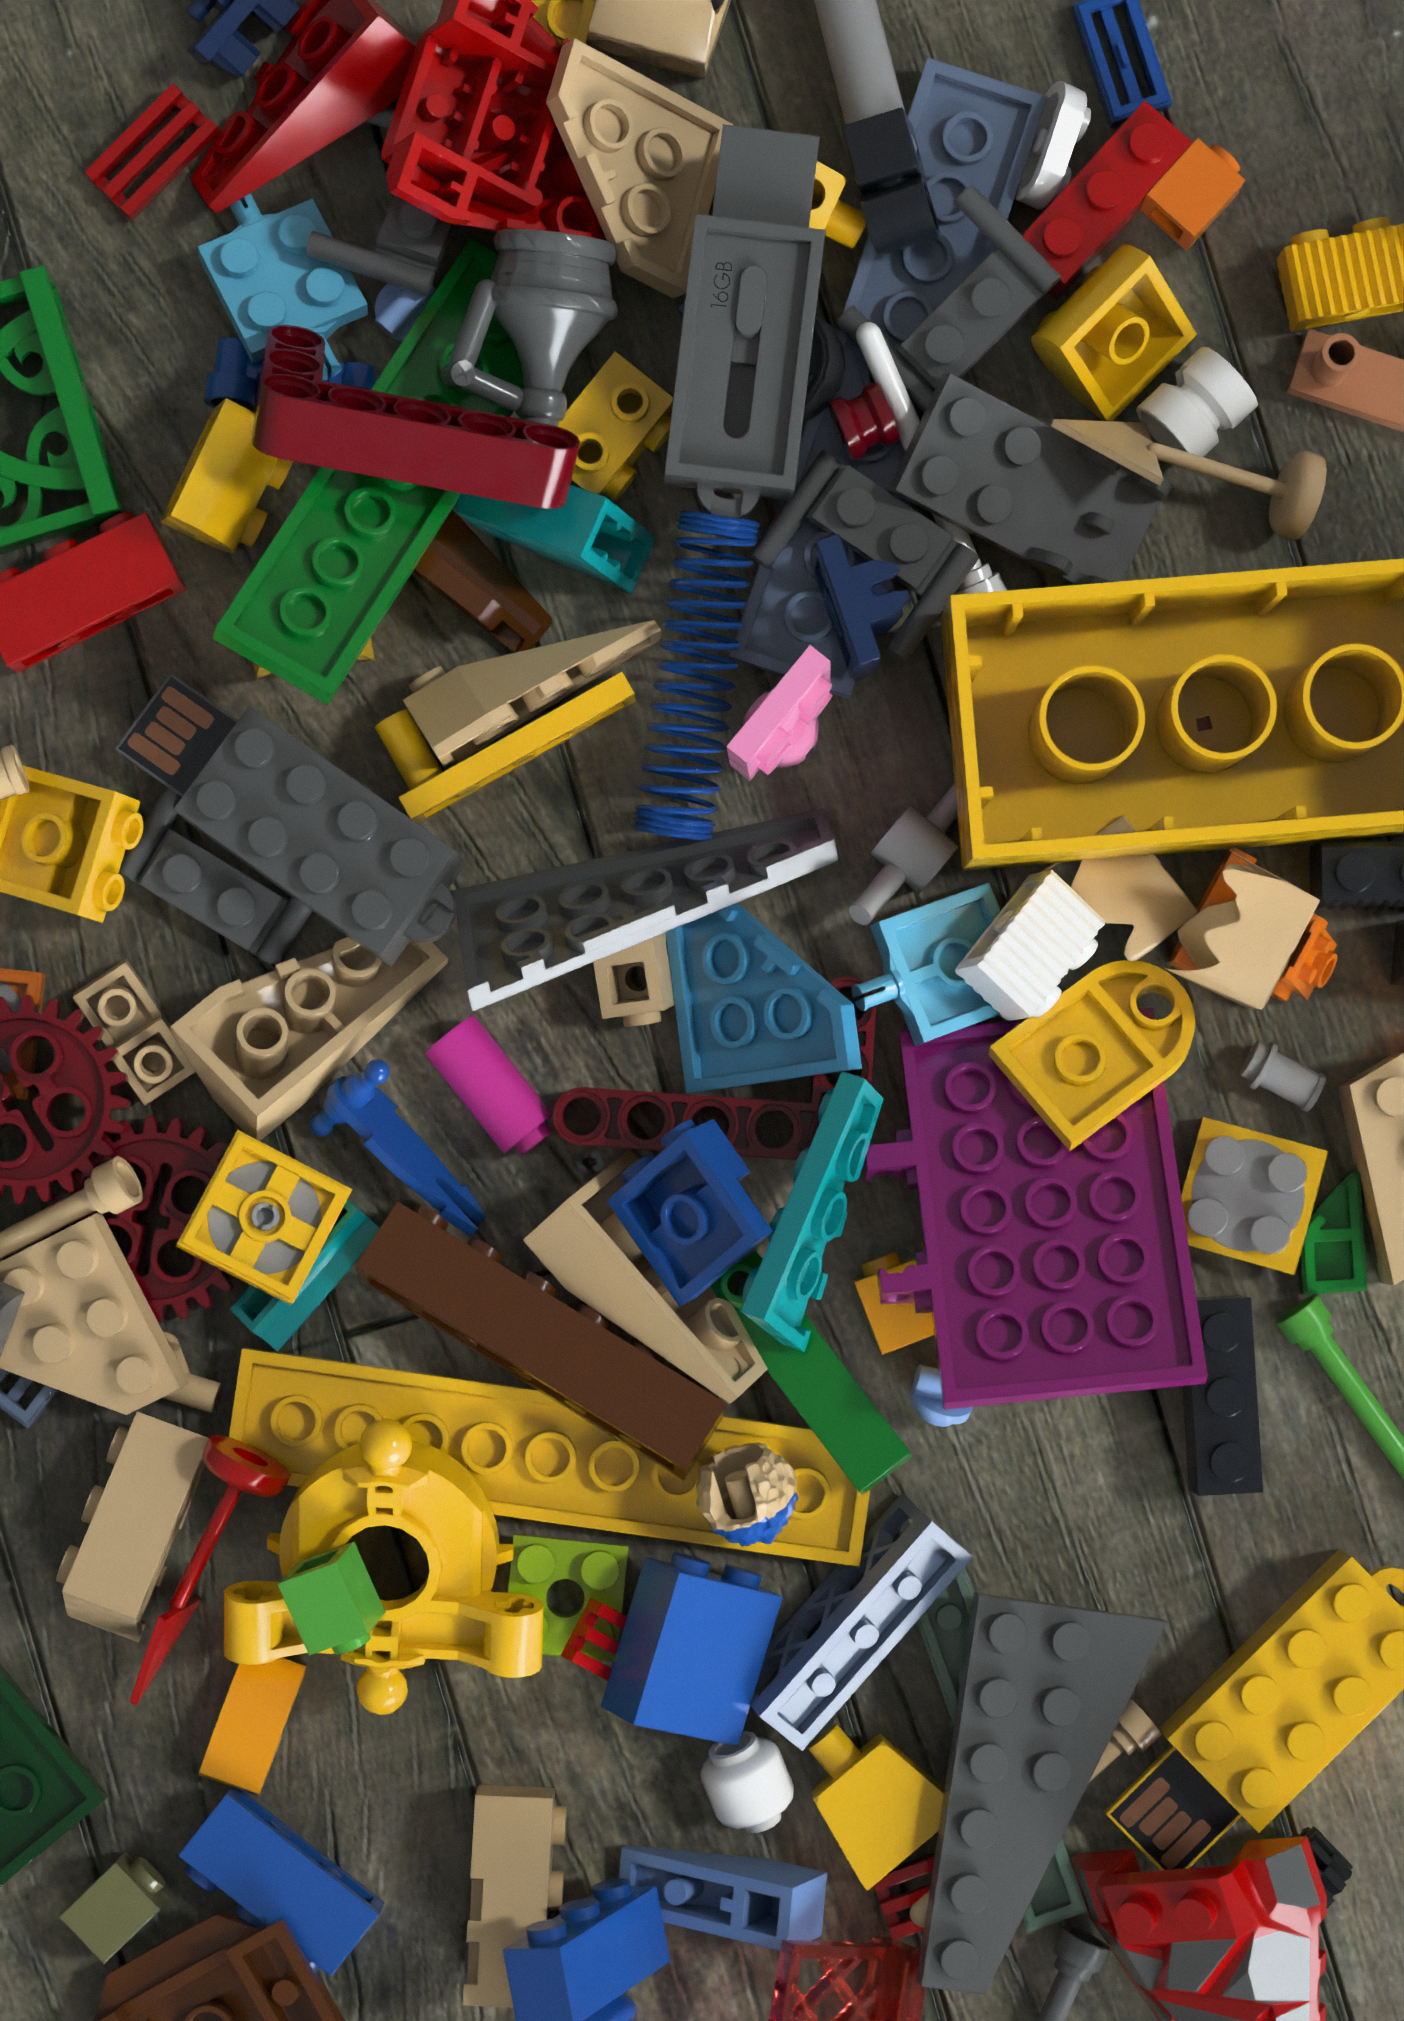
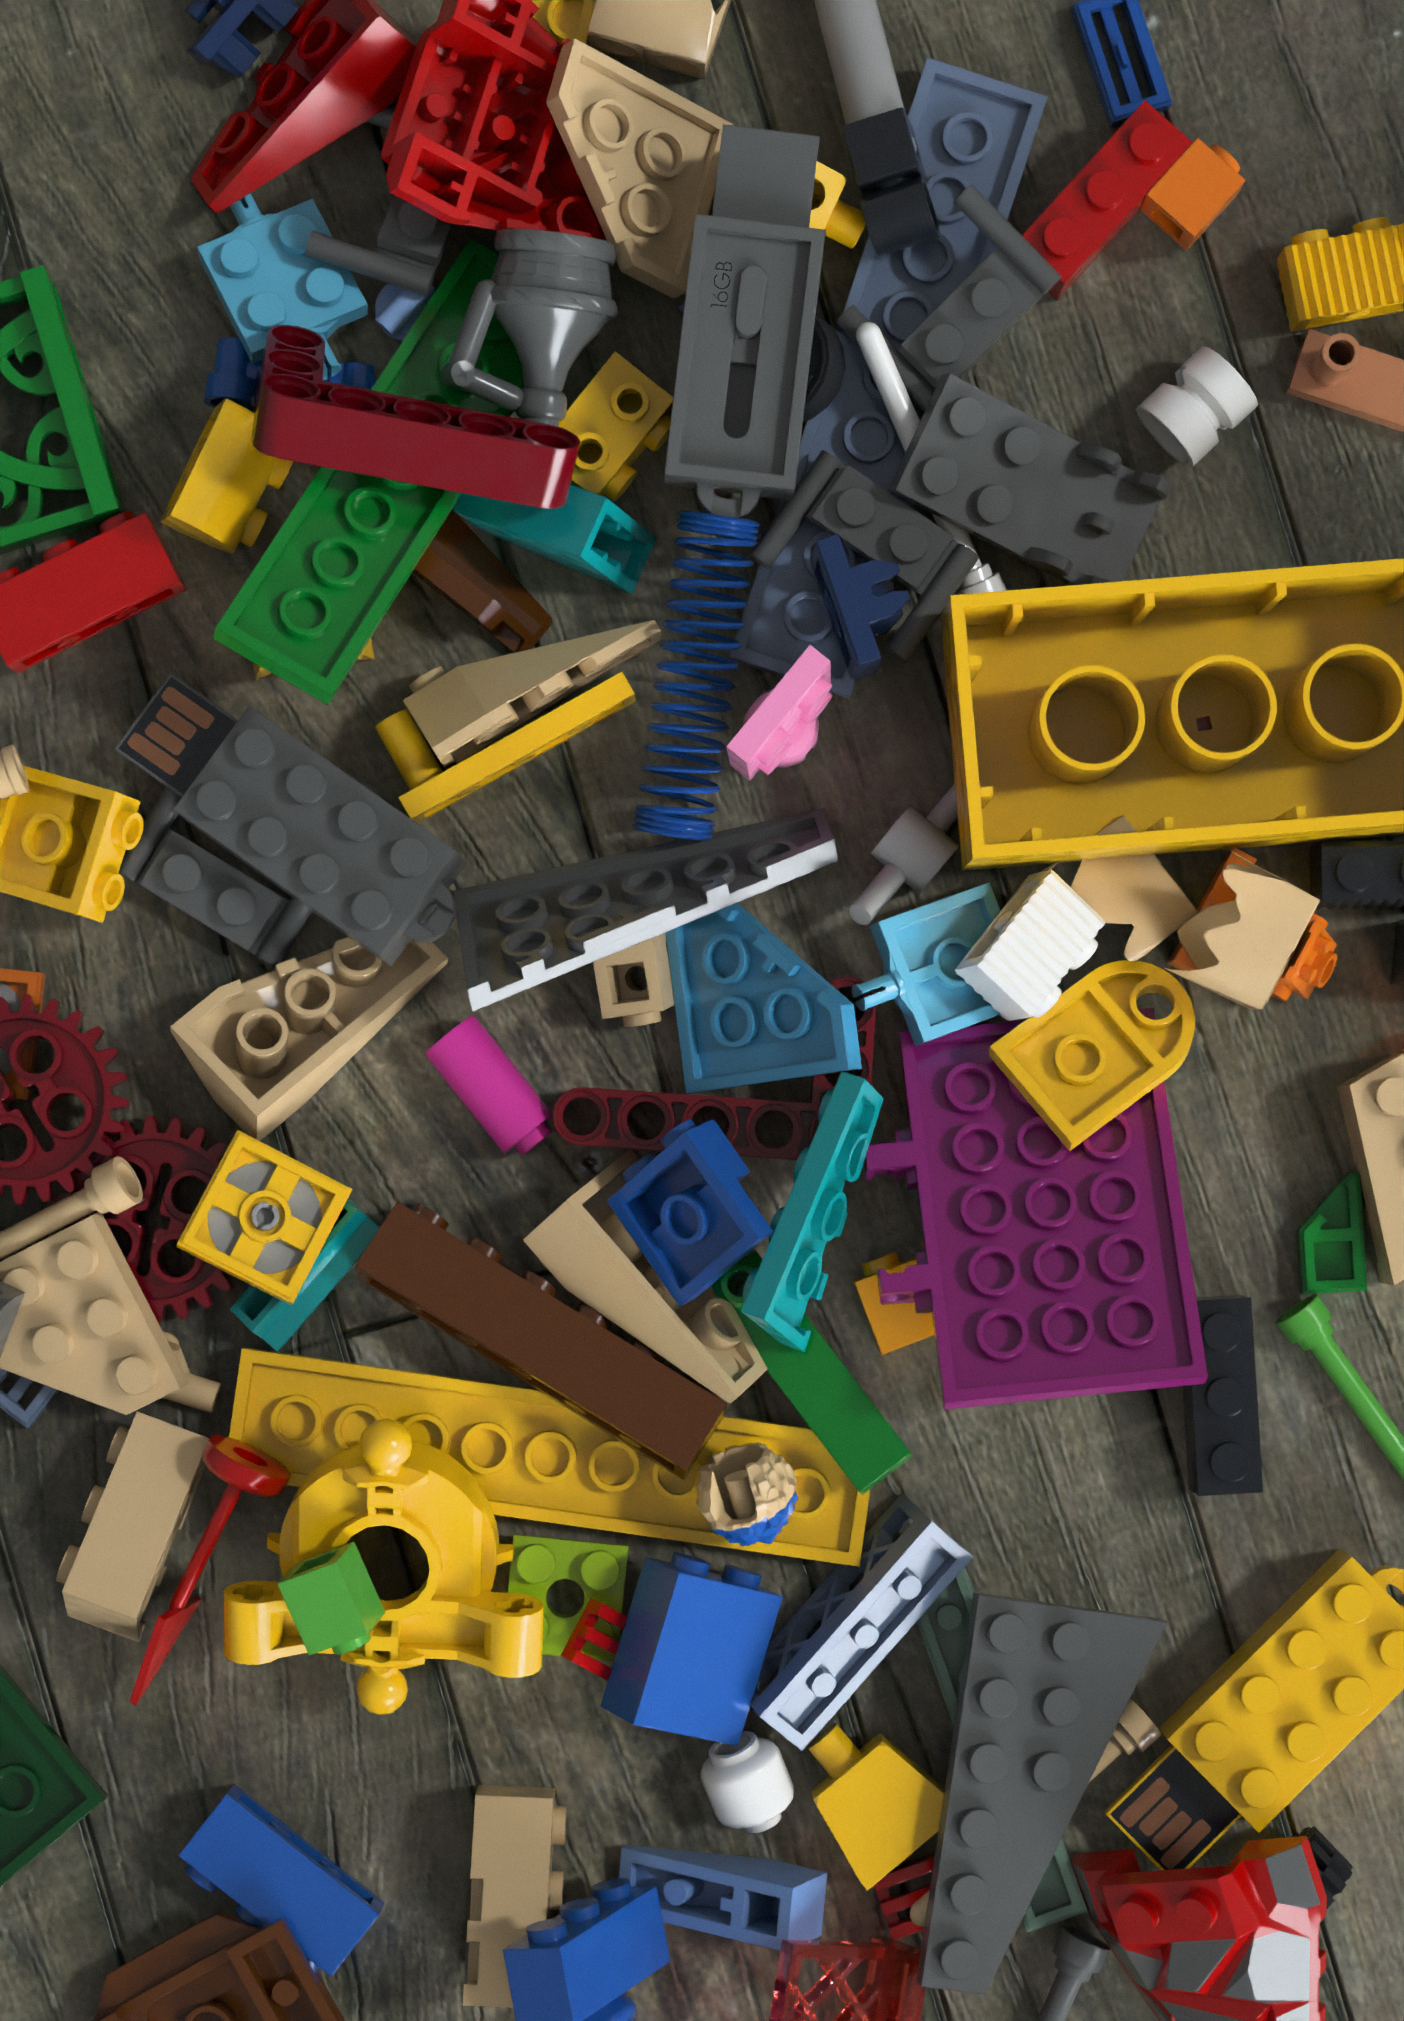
olive brick [59,1851,169,1964] -> none
tan slope [73,959,196,1106] -> none
red tile [84,83,220,221] -> none
light orange slope [199,1657,307,1797] -> none
blue piece [309,1059,487,1236] -> none
dark red wheel [828,382,900,461] -> none
light blue plate [909,1364,973,1427] -> none
white plate [1014,81,1091,210] -> none
yellow brick [1031,244,1197,421] -> none
tan piece [1051,419,1327,541] -> none
light grey piece [1181,1117,1329,1275] -> none
light grey pin [1239,1041,1326,1112] -> none

